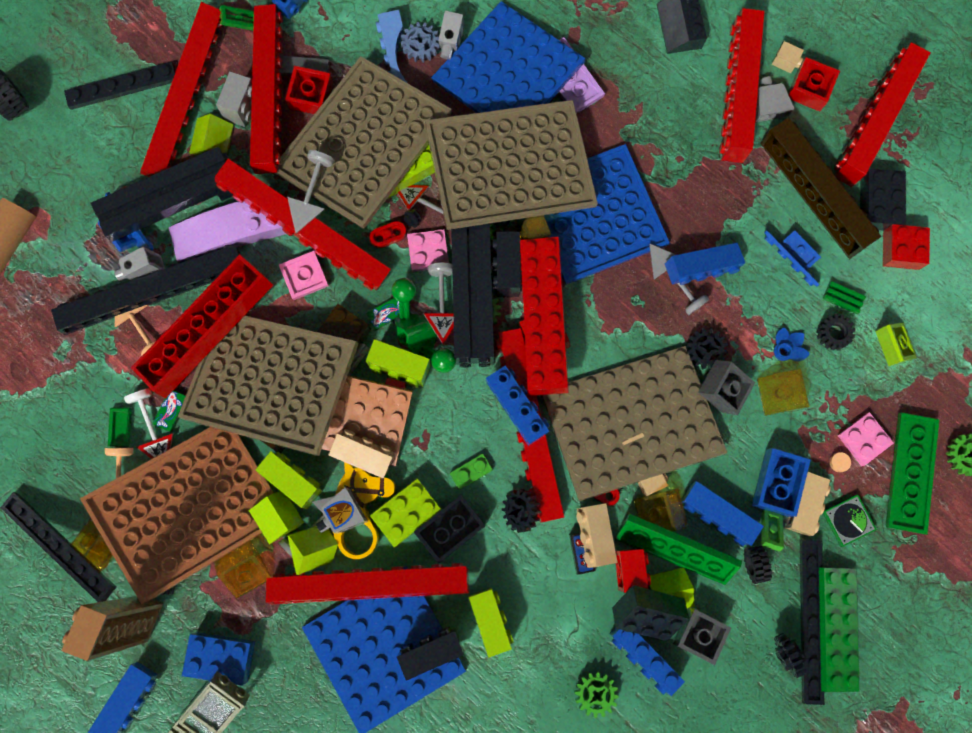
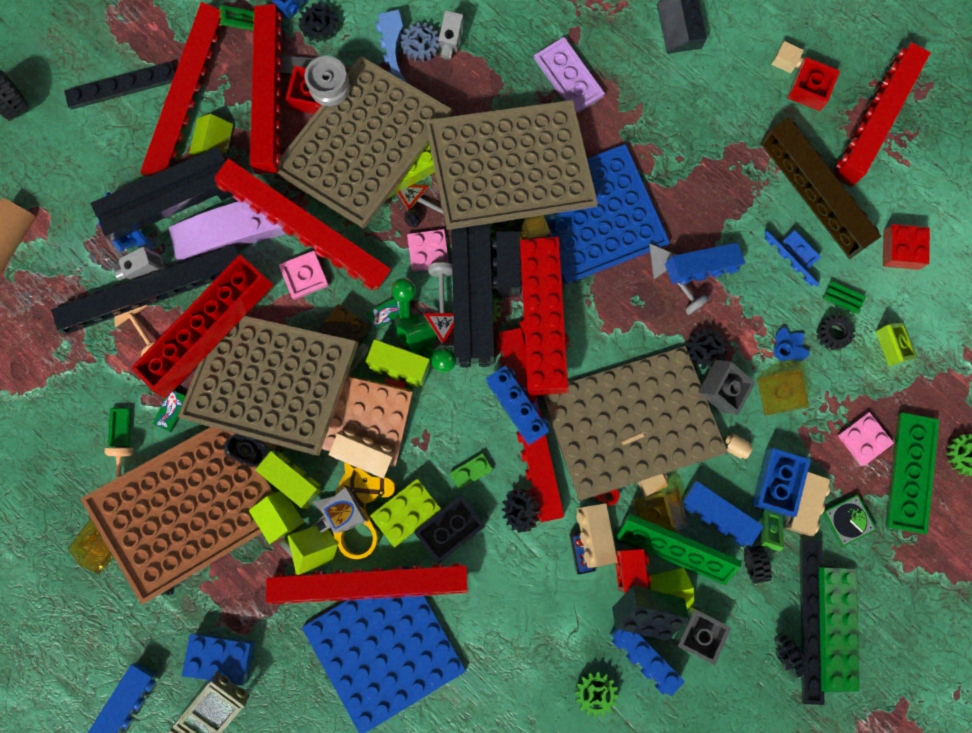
black plate [0,492,117,602] -> none
medium nougat brick [61,596,163,661] -> none
white piece [124,388,173,459] -> none
clear yellow slope [214,541,271,599] -> none
light grey brick [216,71,252,127] -> none
light grey piece [287,150,334,234] -> none
red plate [370,221,406,248] -> none
black brick [397,626,464,681] -> none
blue plate [431,1,585,113] -> none
lime brick [469,588,514,658] -> none
red brick [719,8,764,163] -> none
light grey torso [755,76,794,123] -> none
light nougat tile [830,452,851,472] -> none
black brick [860,169,906,231] -> none
none -> black piece [223,434,268,468]
none -> black gear [298,2,339,43]
none -> light grey wheel [304,56,351,106]
none -> tan brick [723,433,753,459]

